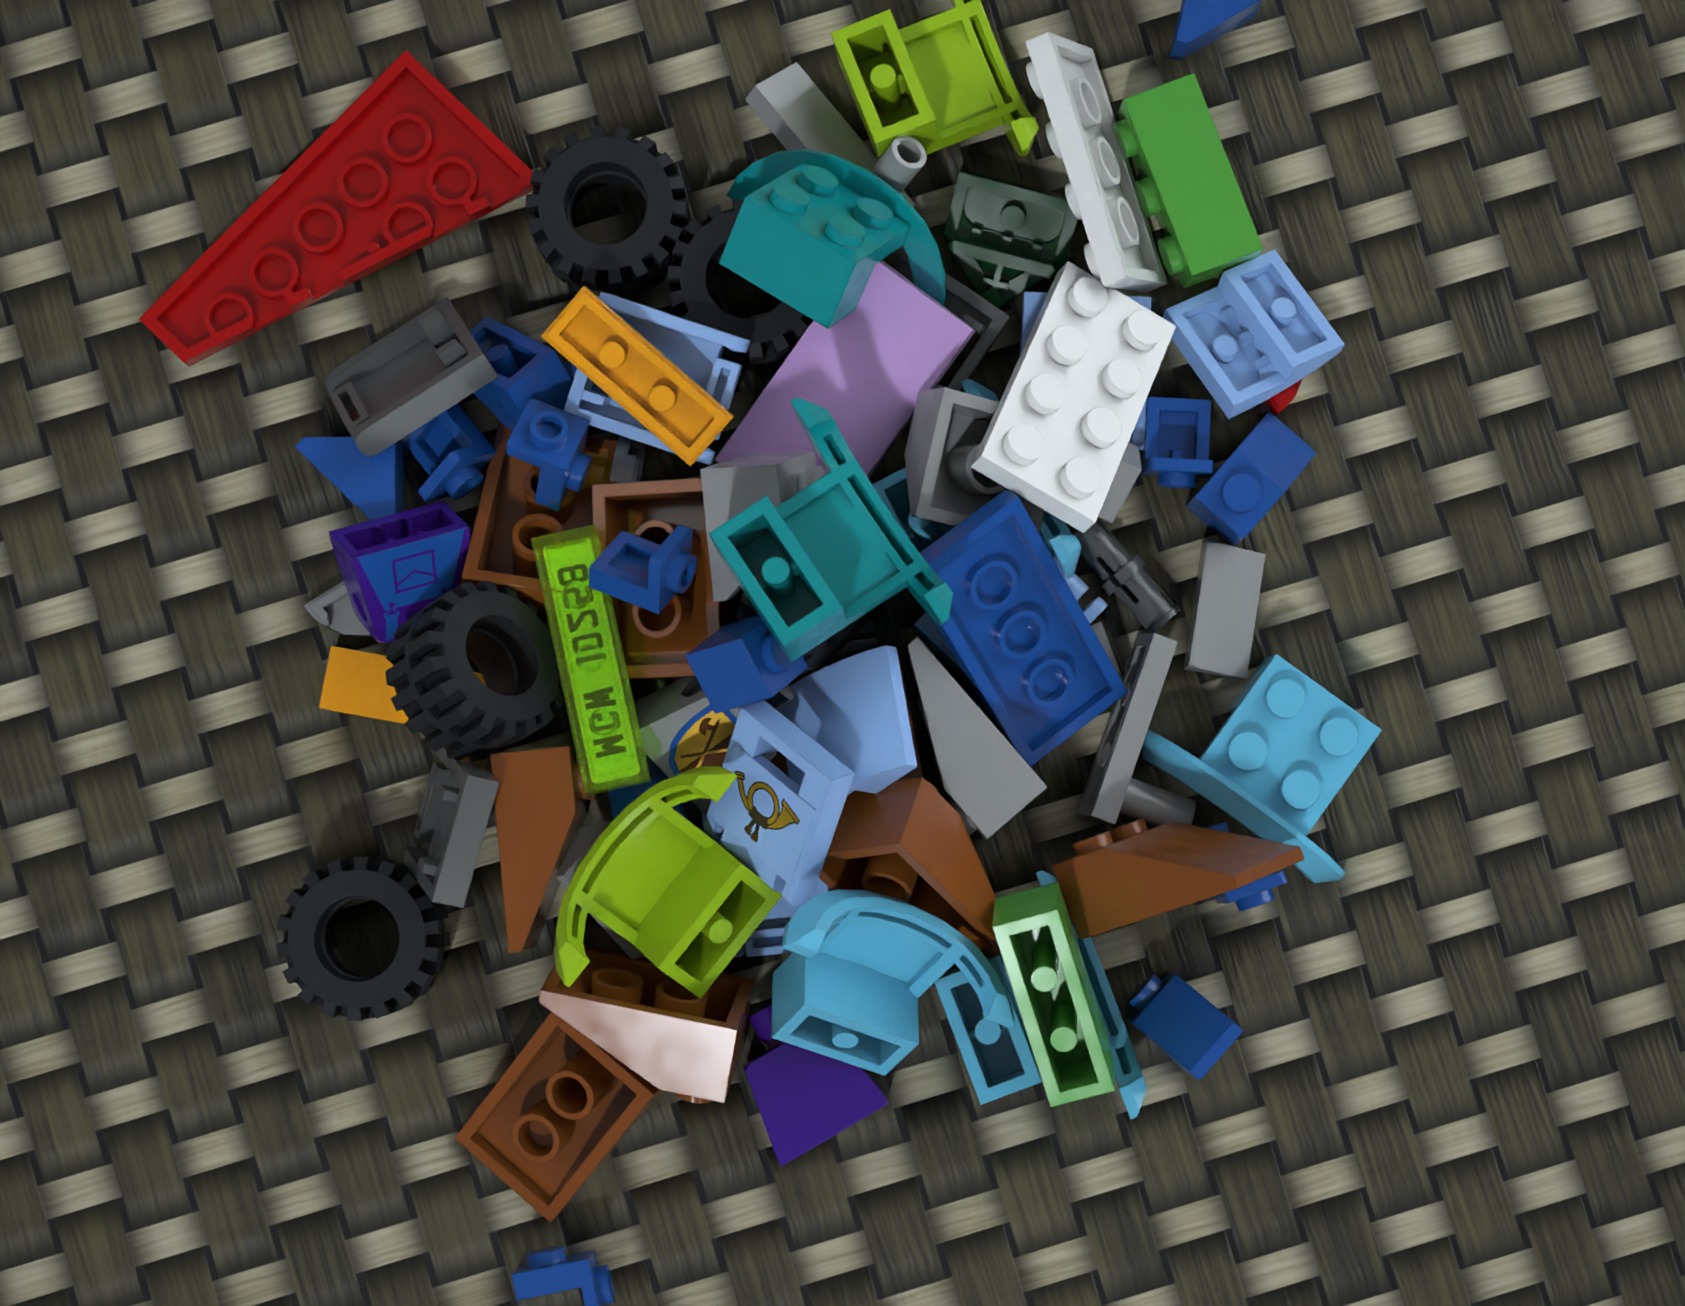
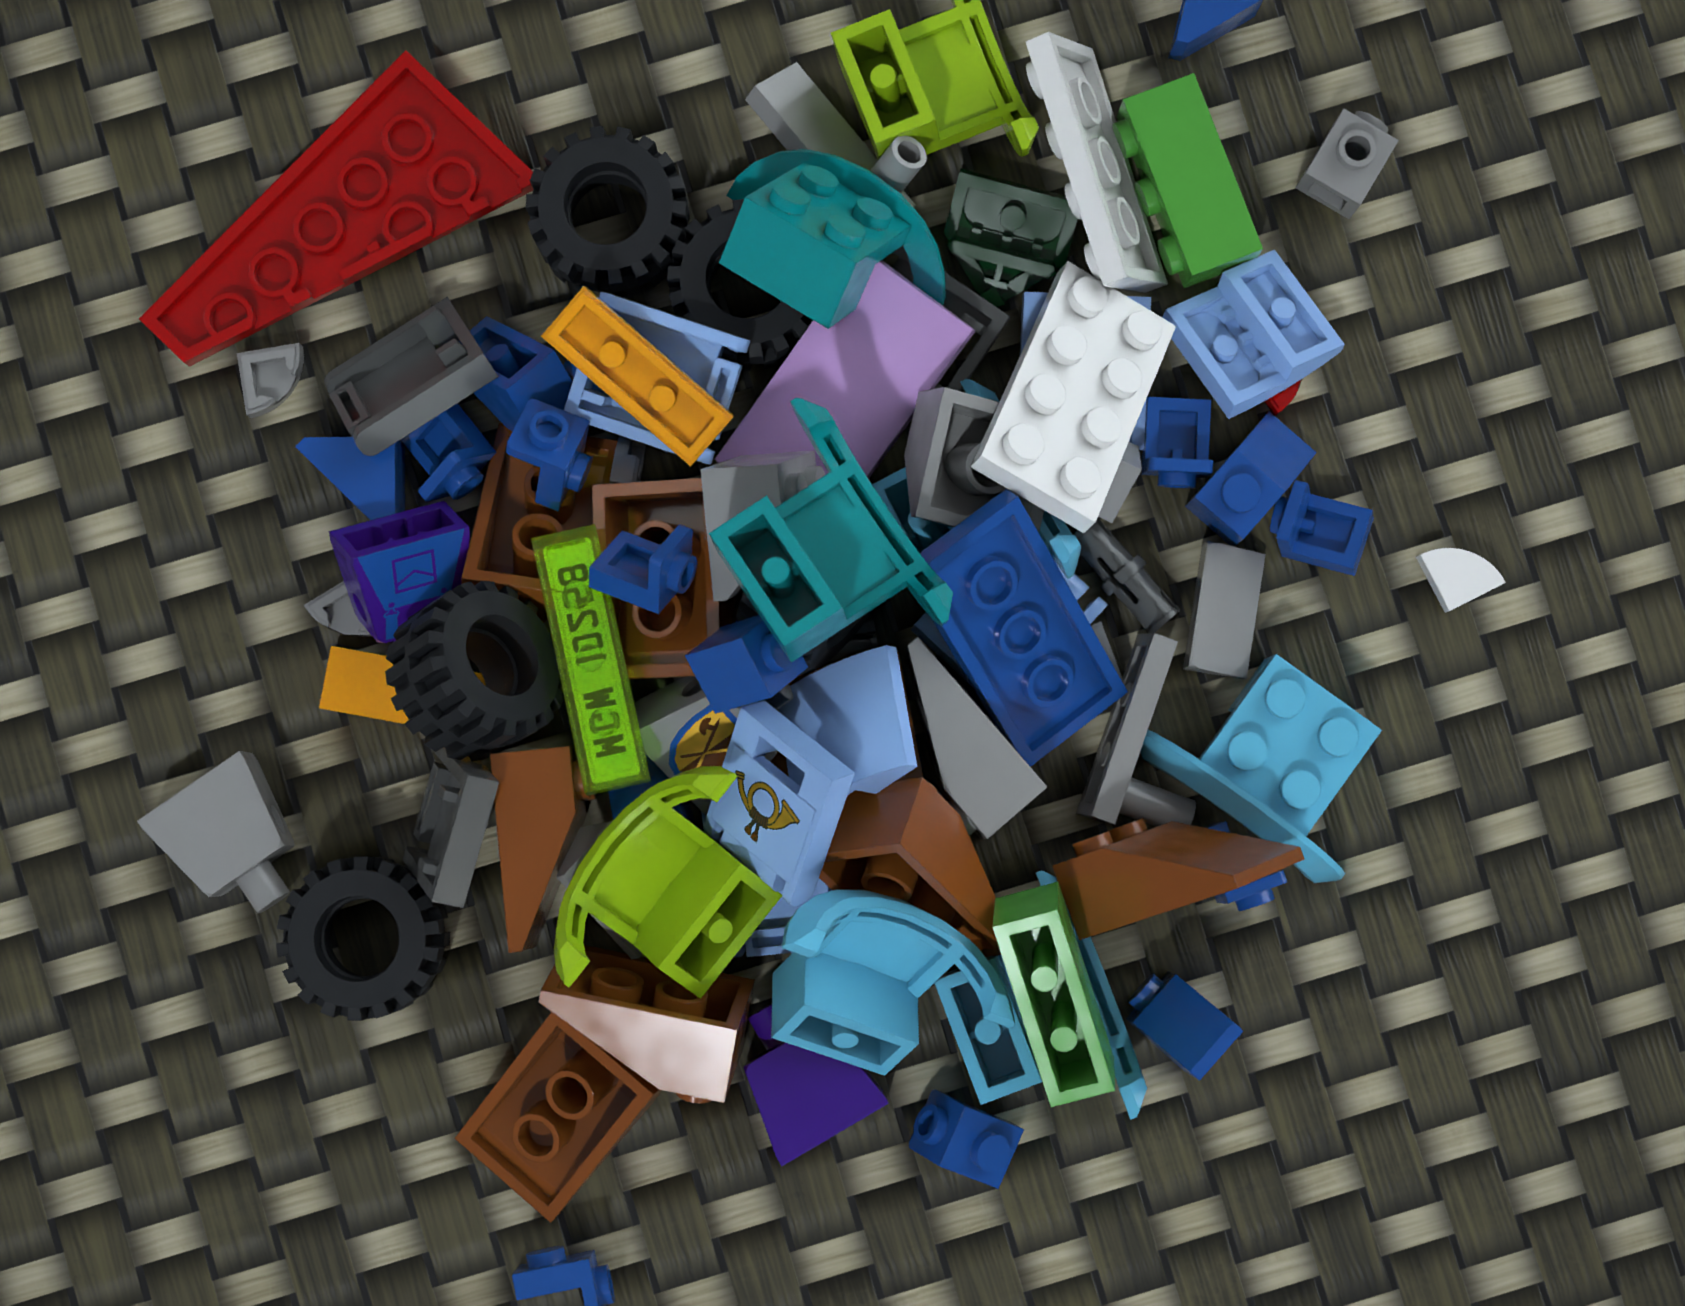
none -> light grey torso [137,751,295,914]
none -> light grey tile [237,343,304,418]
none -> blue bracket [909,1089,1024,1189]
none -> blue bracket [1270,480,1374,576]
none -> light grey brick [1295,109,1399,219]
none -> white tile [1416,548,1506,613]

